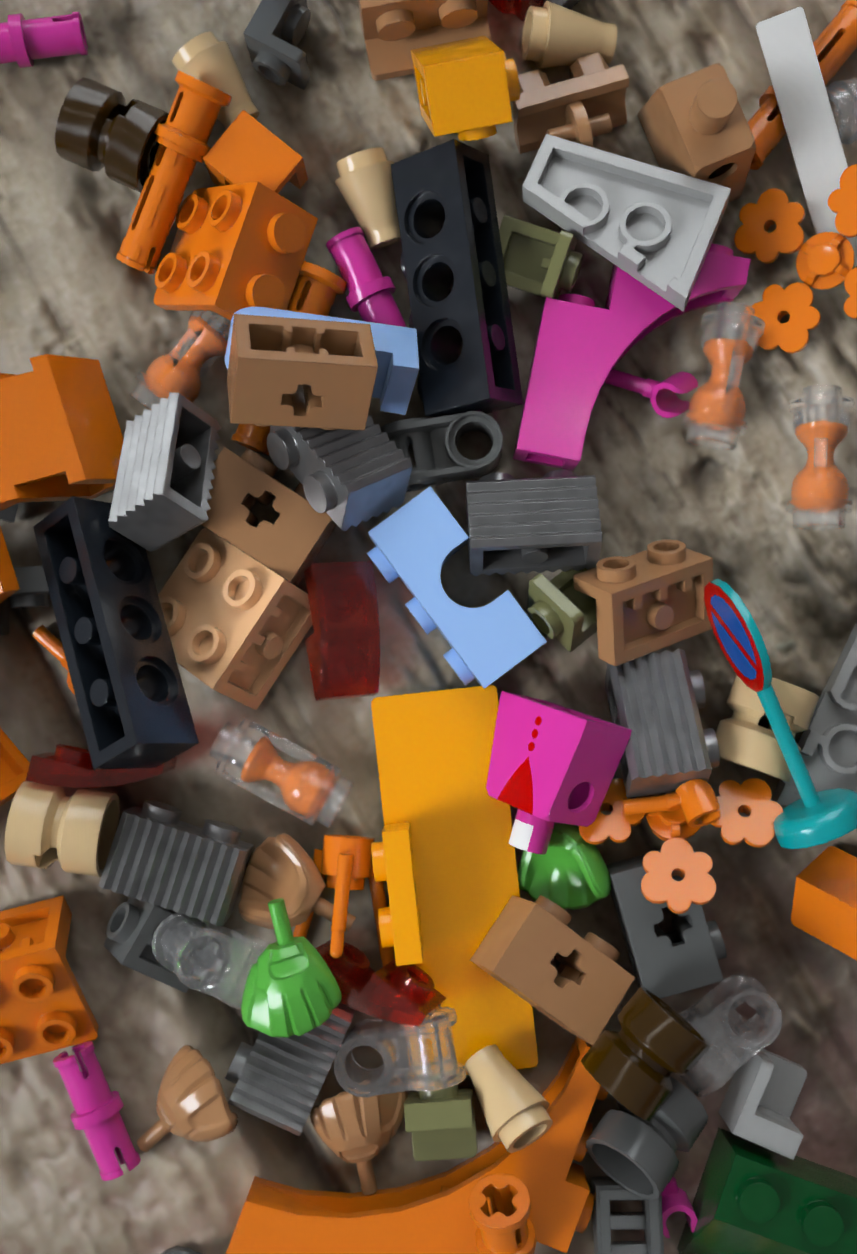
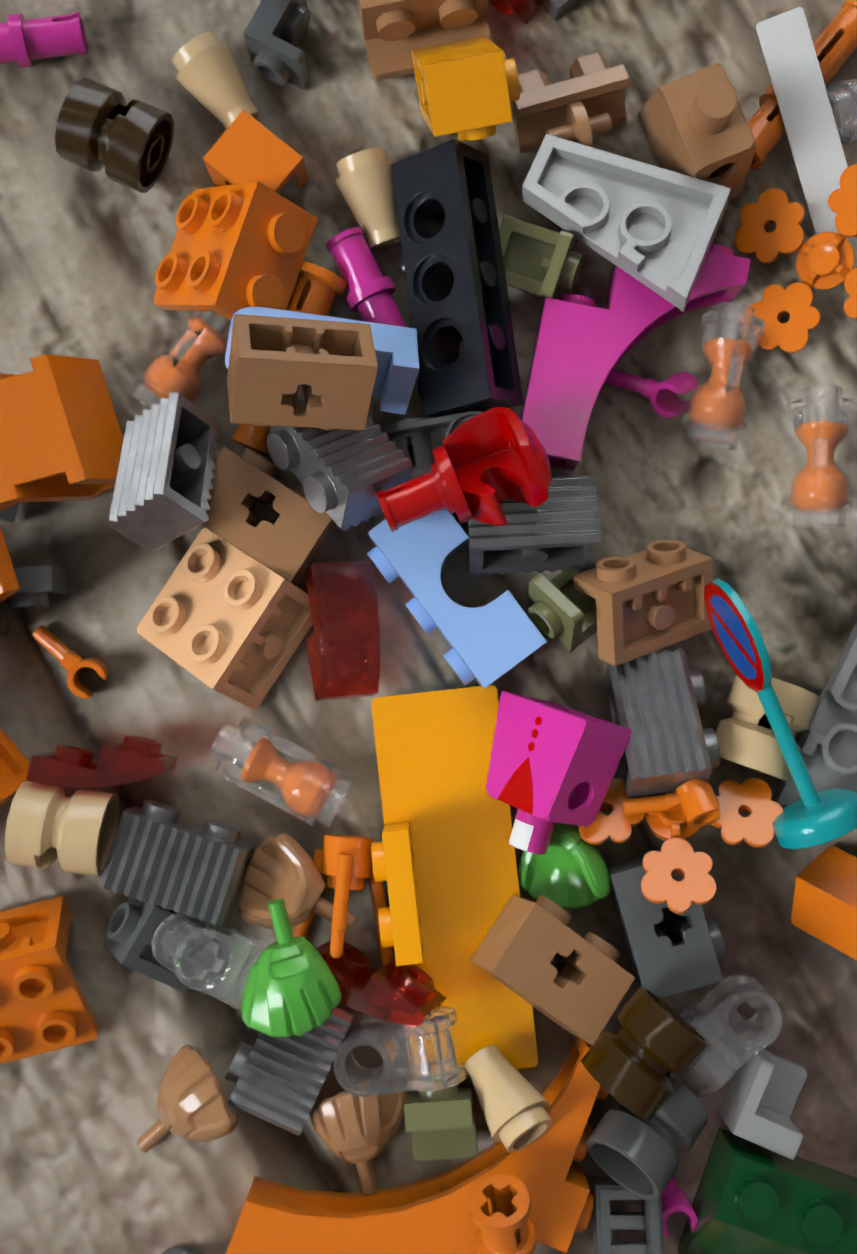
black brick [33,496,199,770] -> none
dark pink pin [53,1041,141,1181] -> none
orange pin [116,70,232,275] -> none
tan cone [521,1,617,69] -> none
none -> red piece [376,407,552,532]

